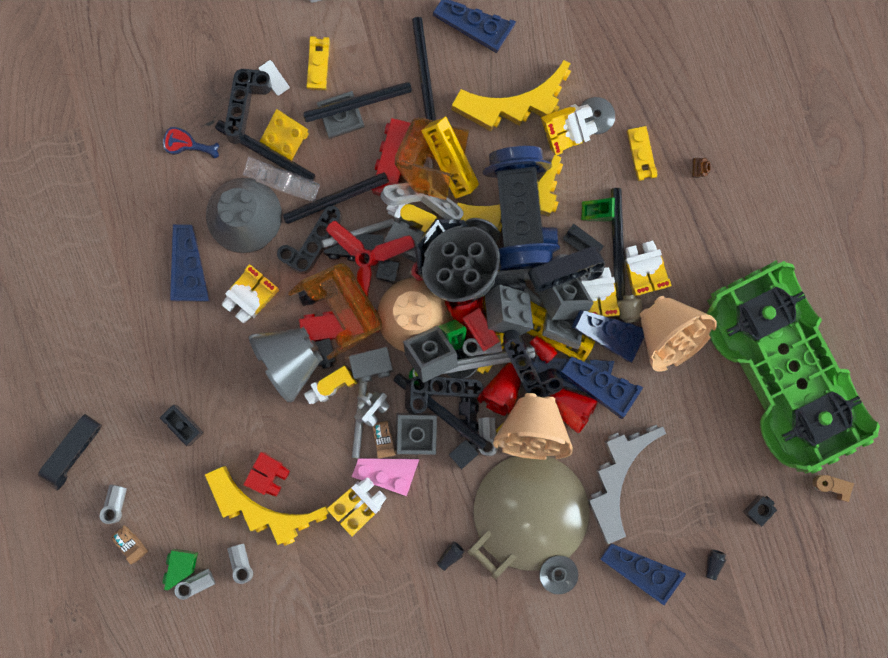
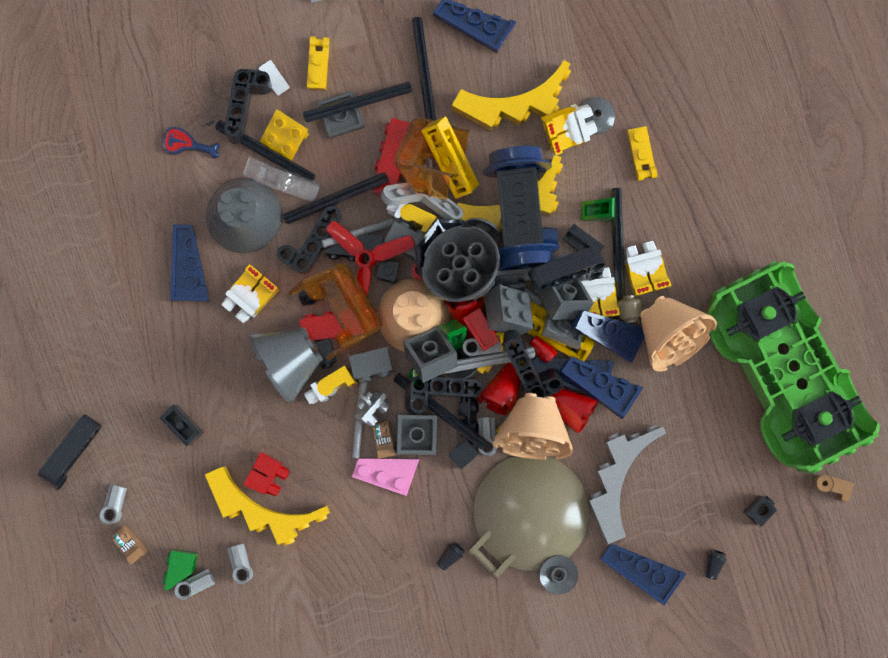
yellow hips [327,477,386,536] -> none
reddish brown plate [692,158,711,178] -> none

